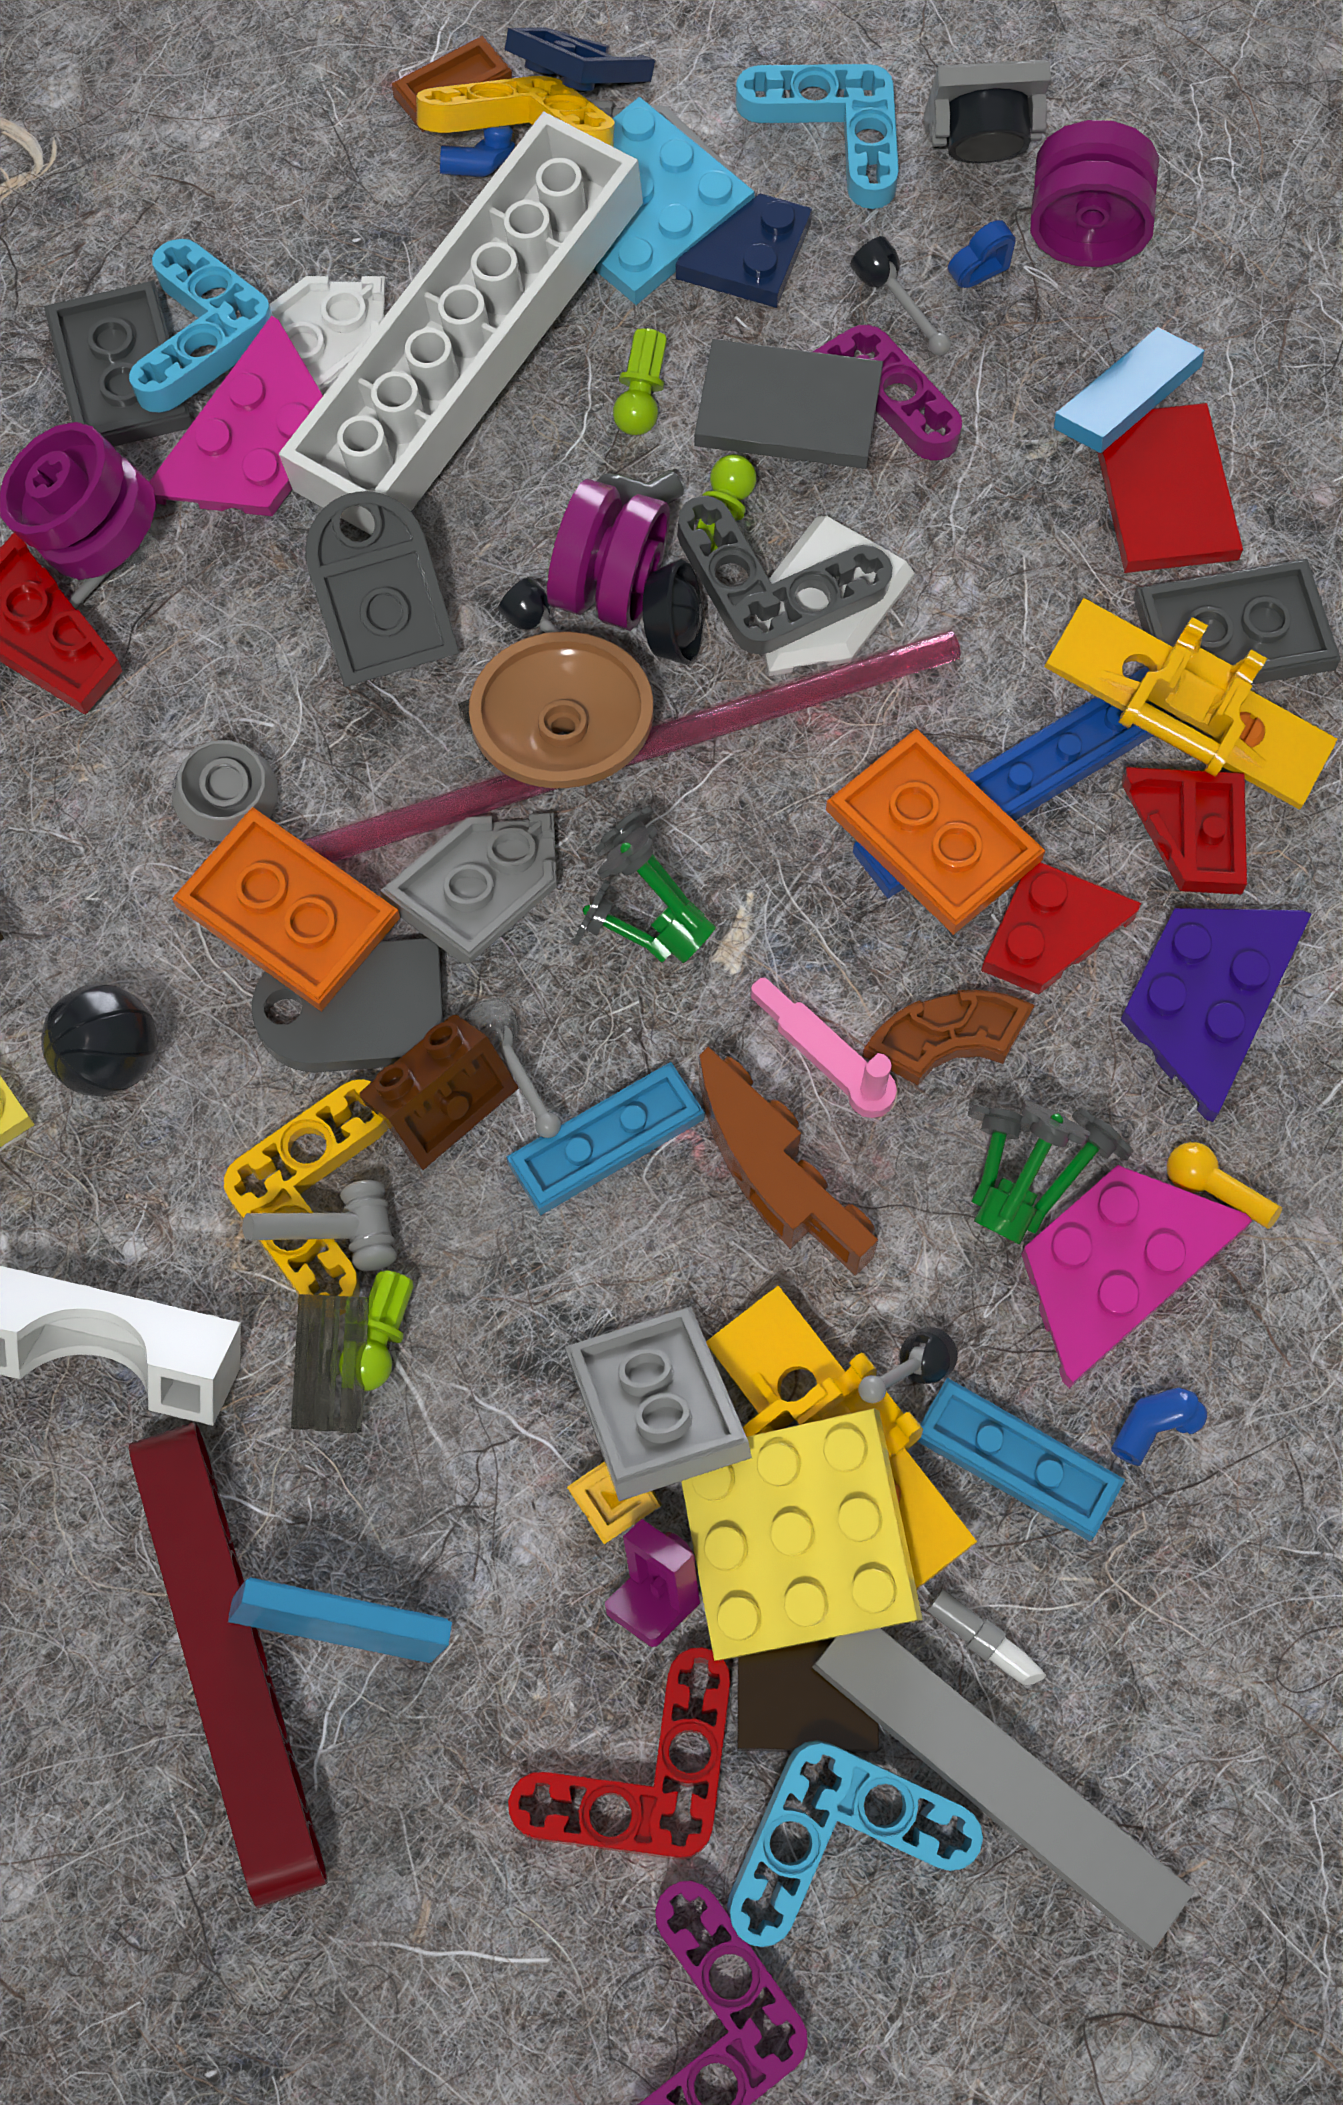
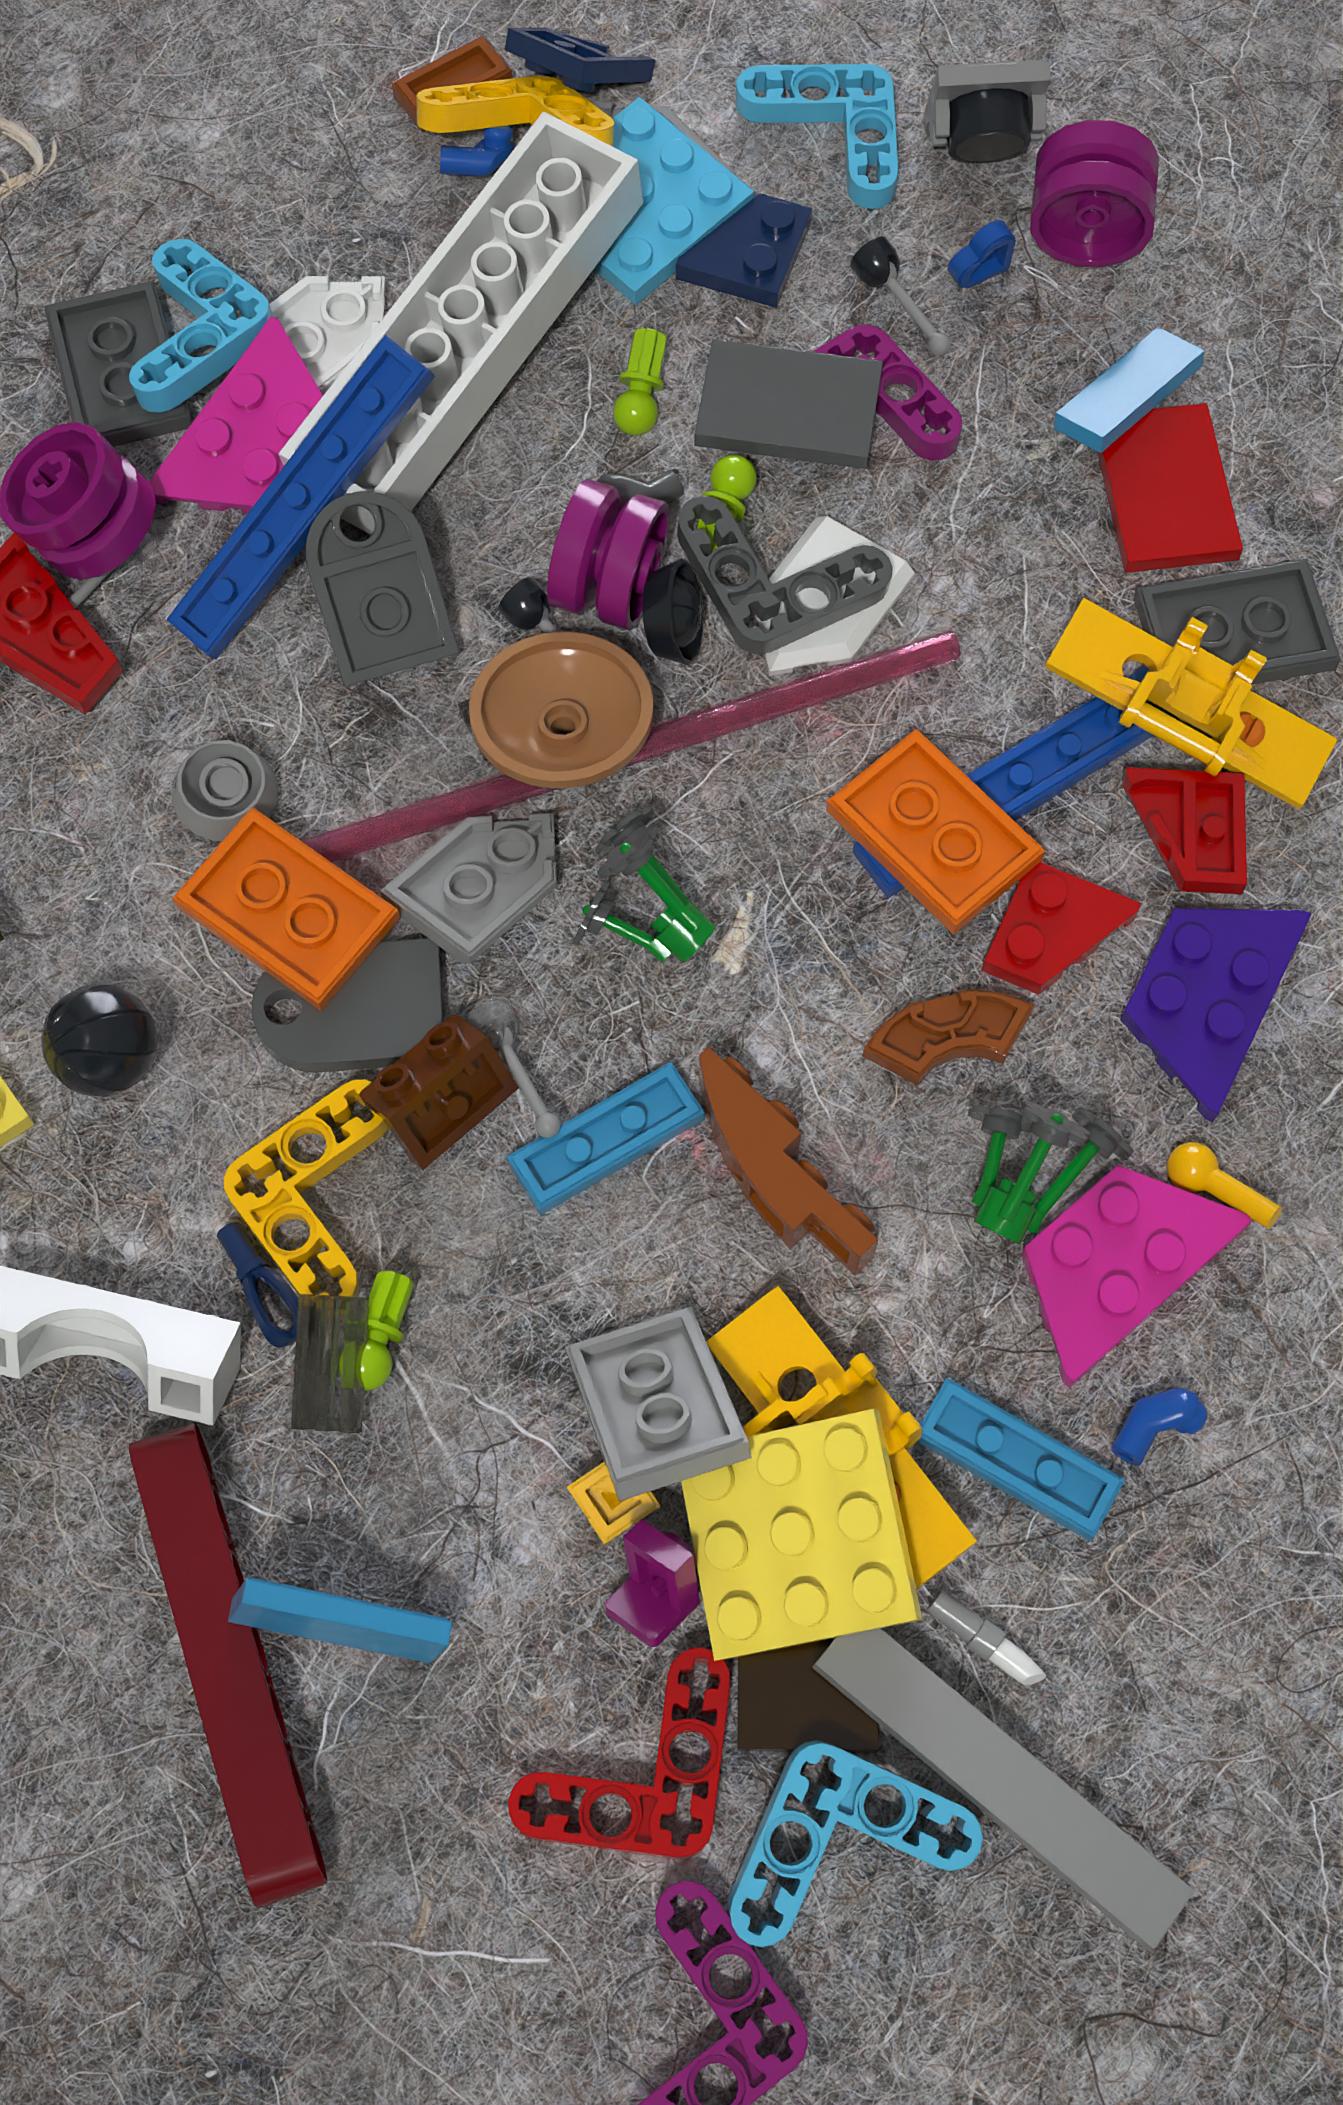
light grey piece [242,1180,397,1271] -> none
bright pink piece [751,978,897,1118] -> none
black hinge [858,1327,958,1403] -> none
none -> blue tile [166,334,435,660]
none -> dark blue piece [217,1222,310,1347]

